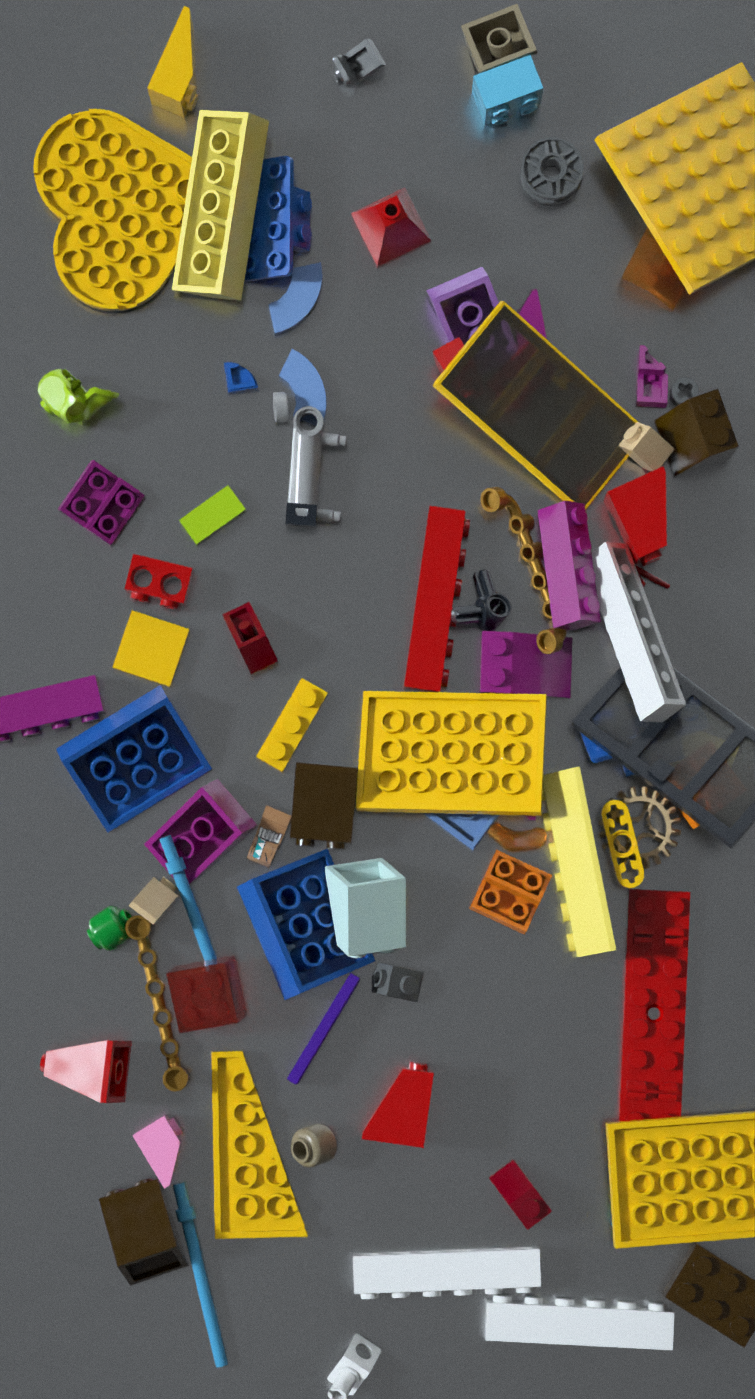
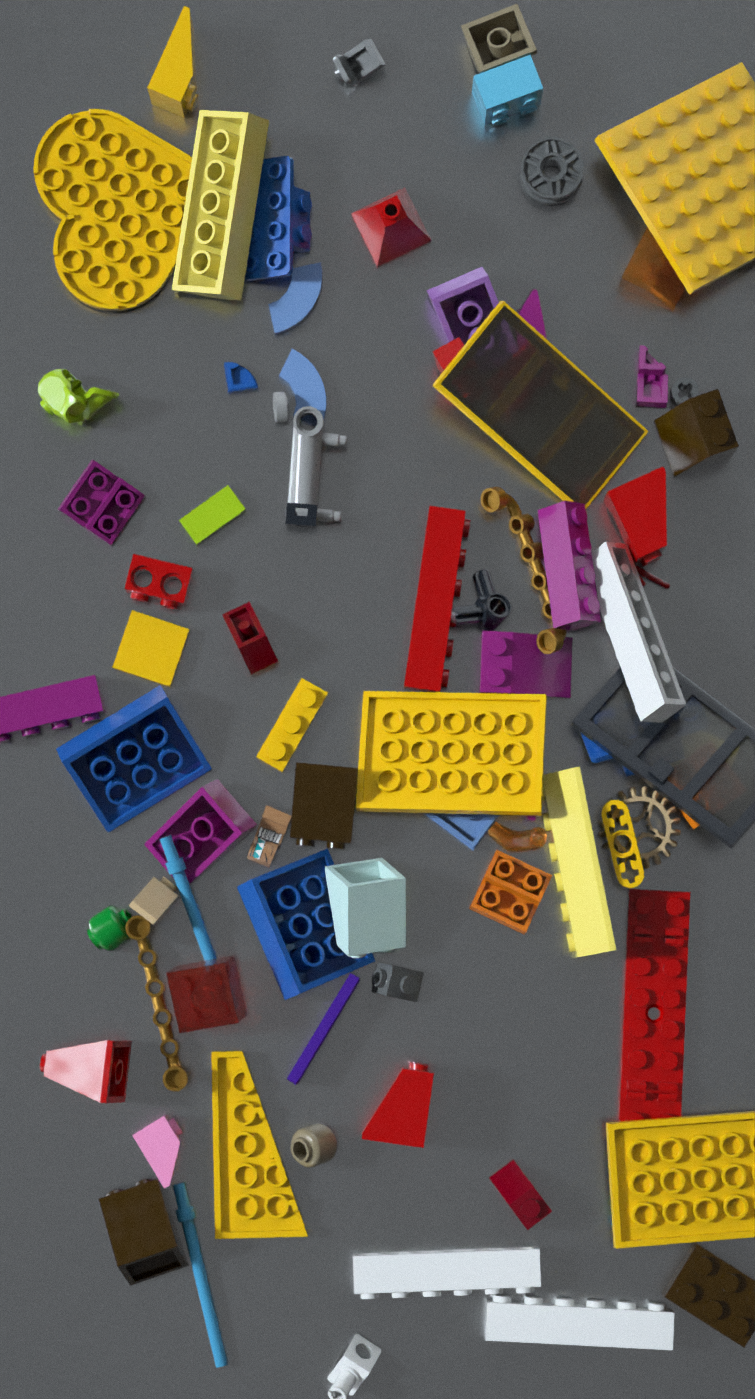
tan brick [618,422,674,471] -> none

